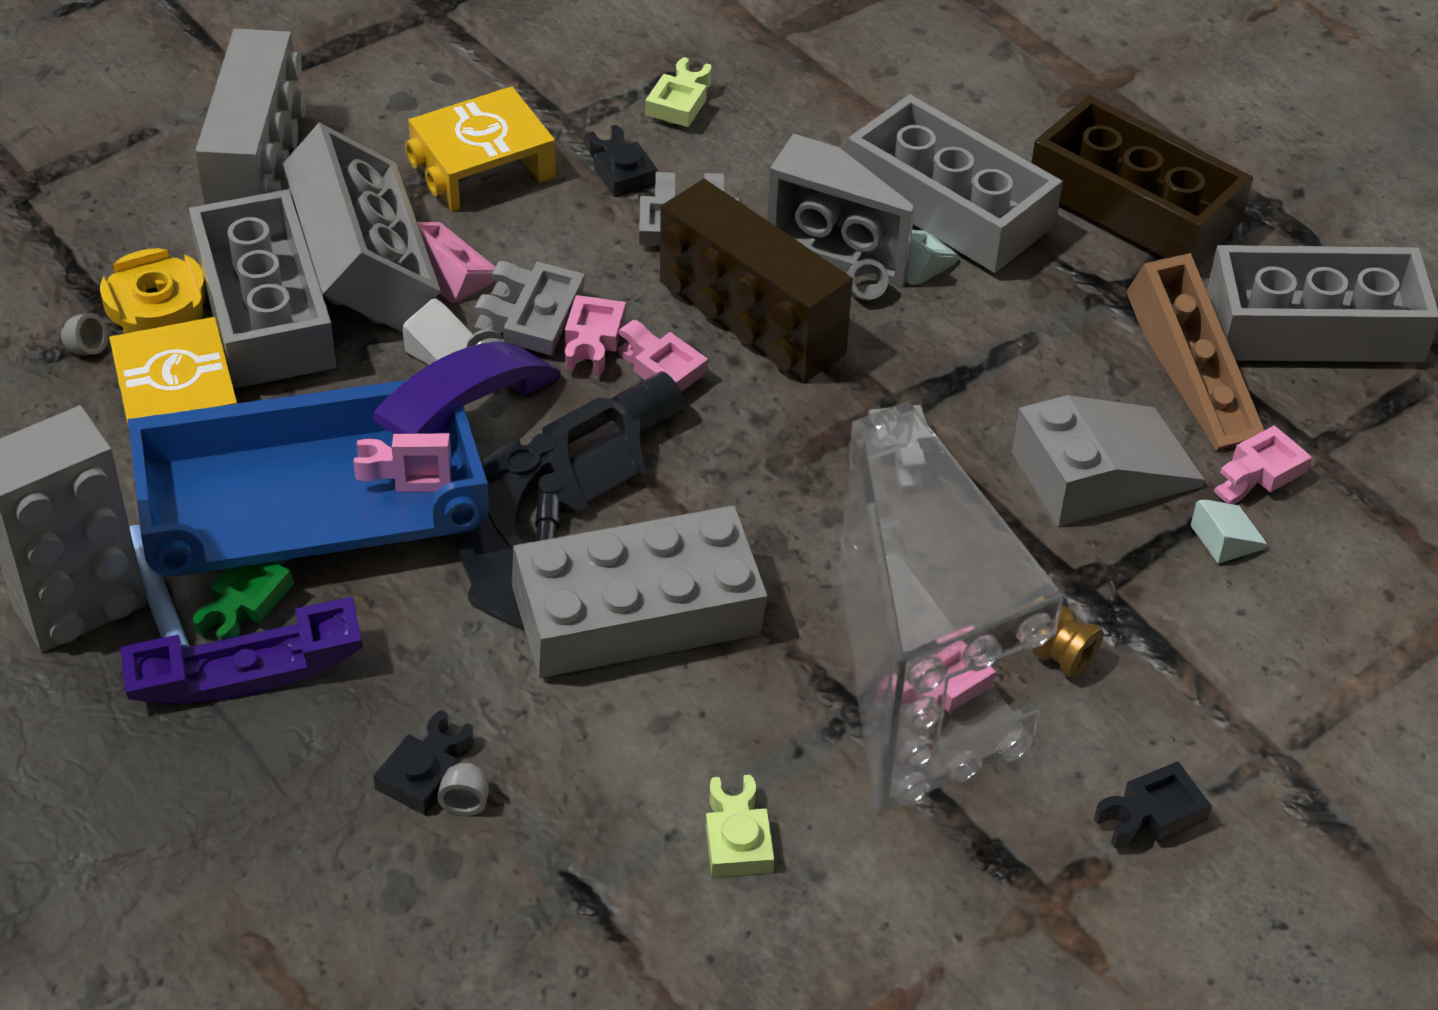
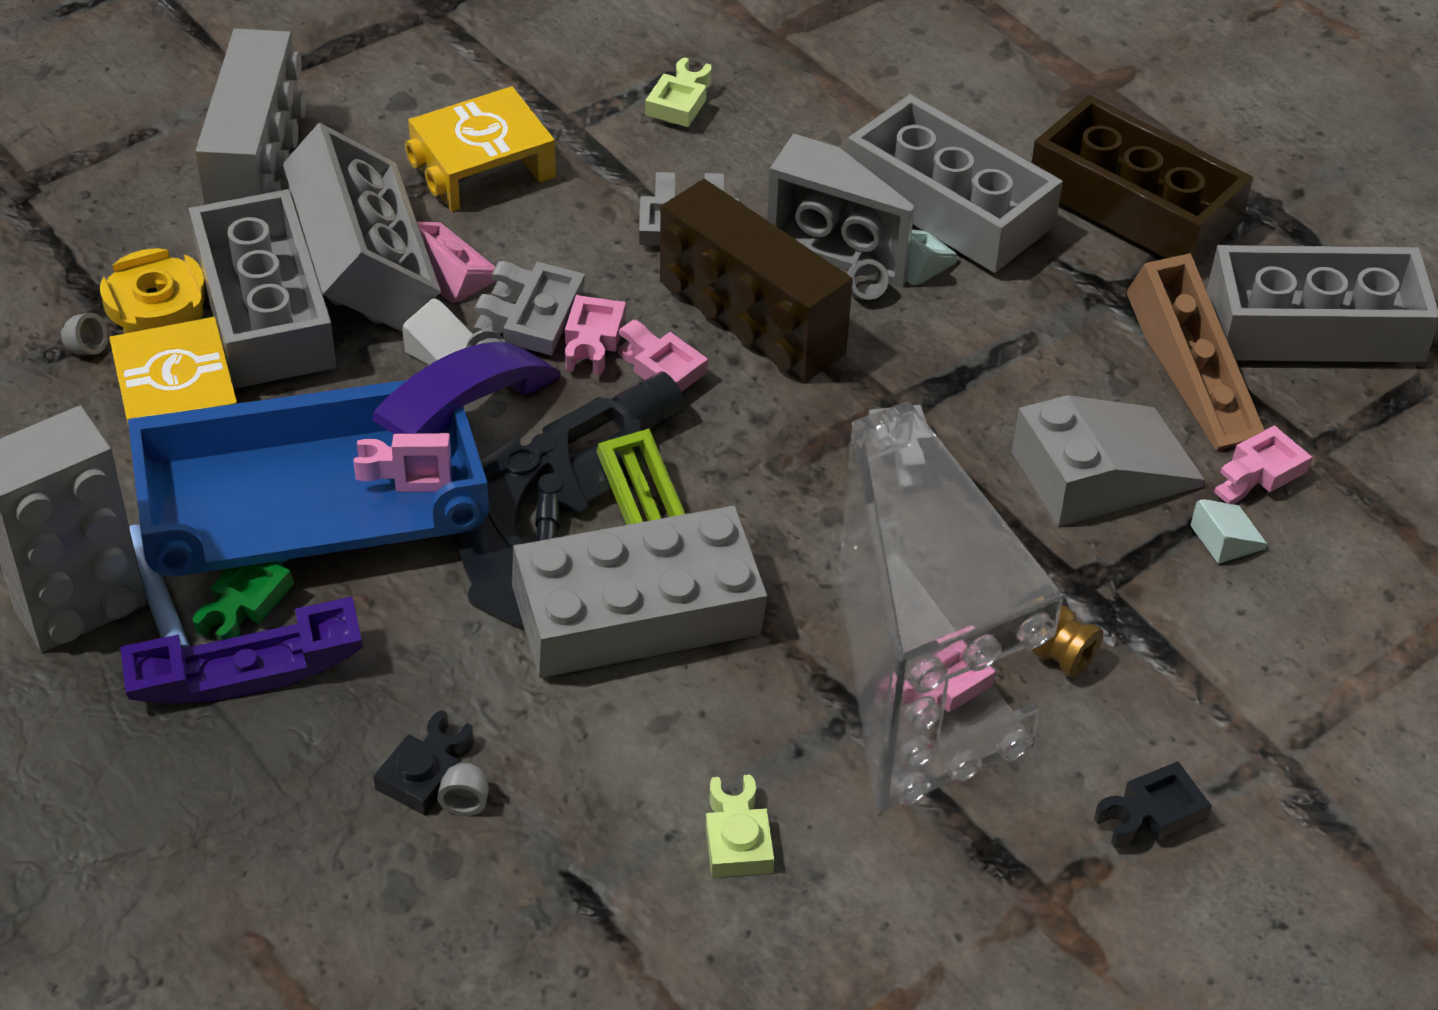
black plate [588,125,658,197] -> none
none -> lime tile [597,429,685,525]

